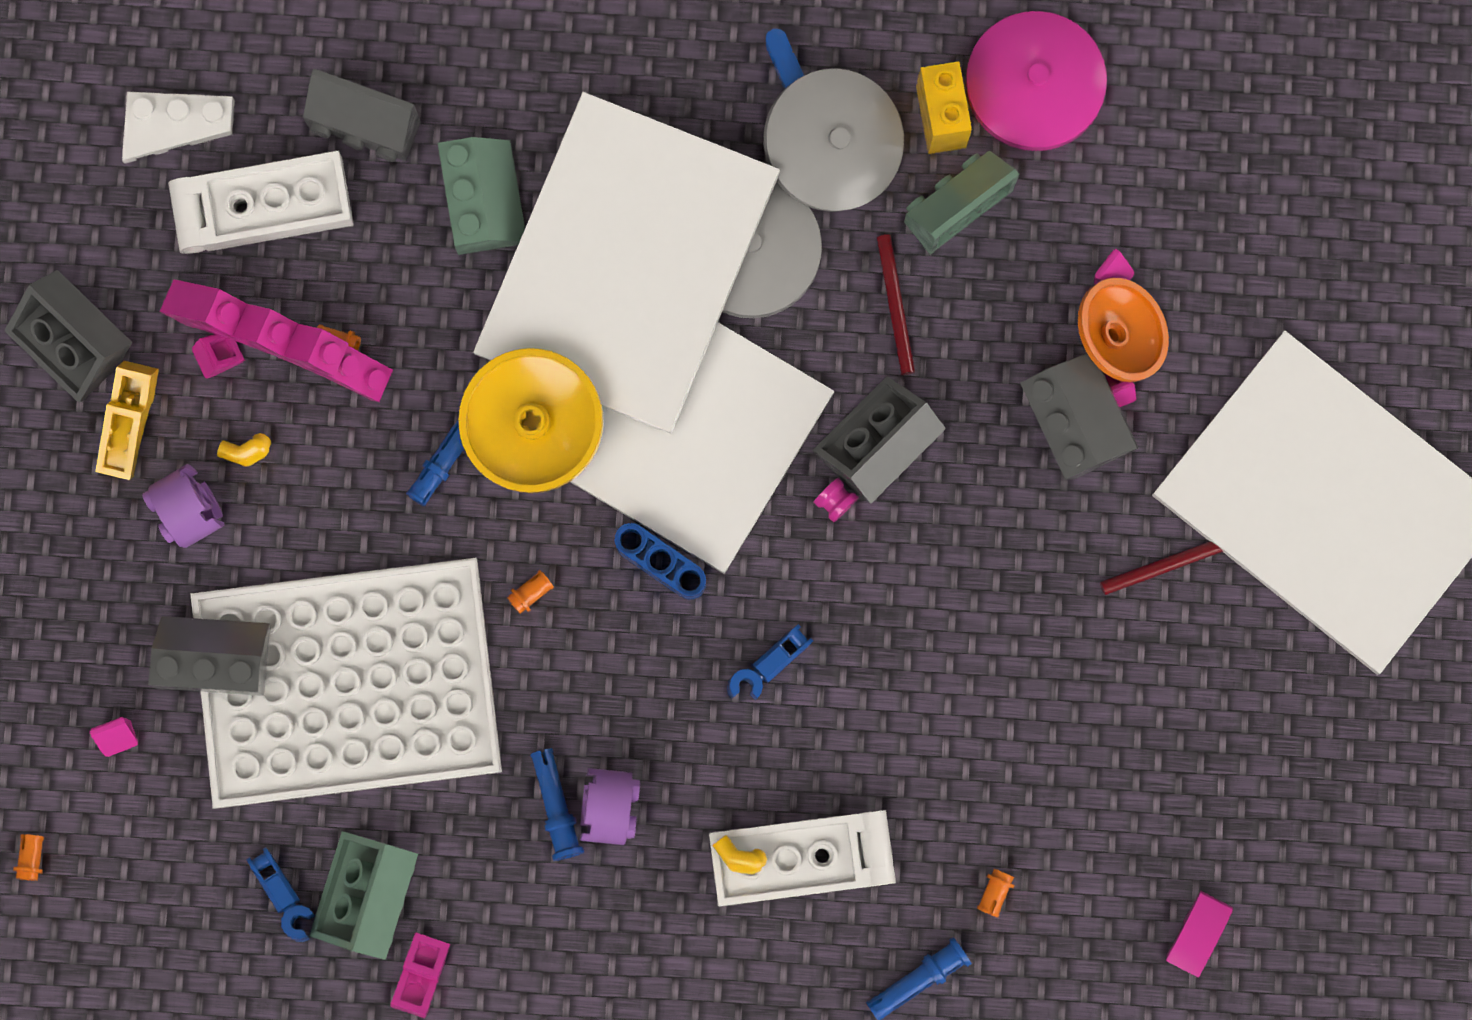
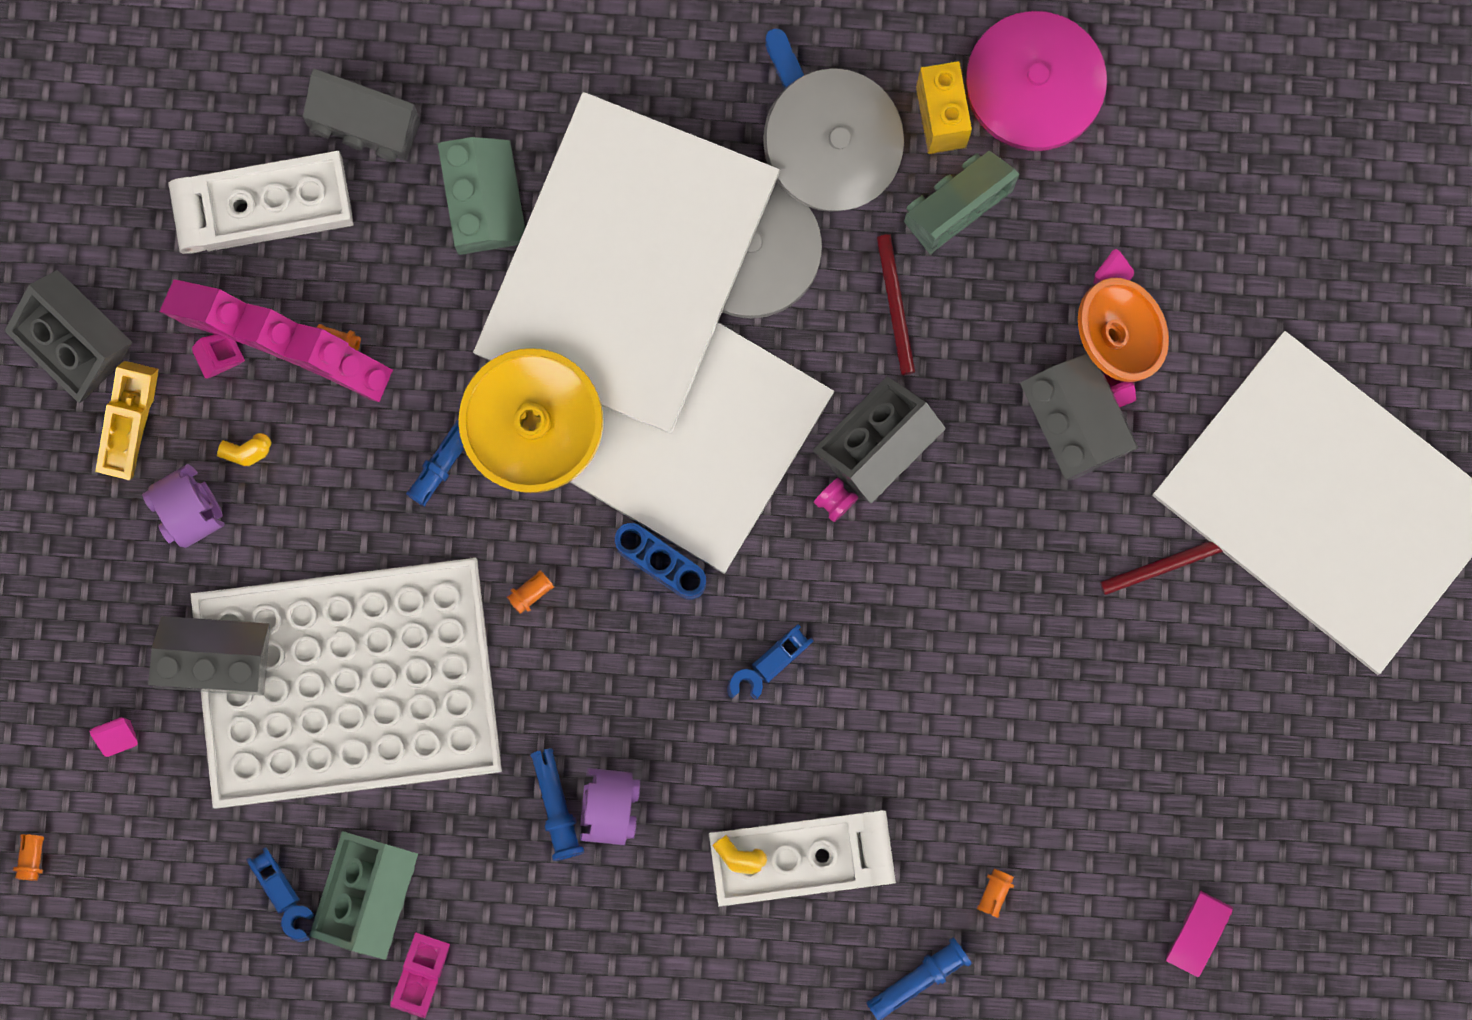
white wing [122,92,235,164] -> none

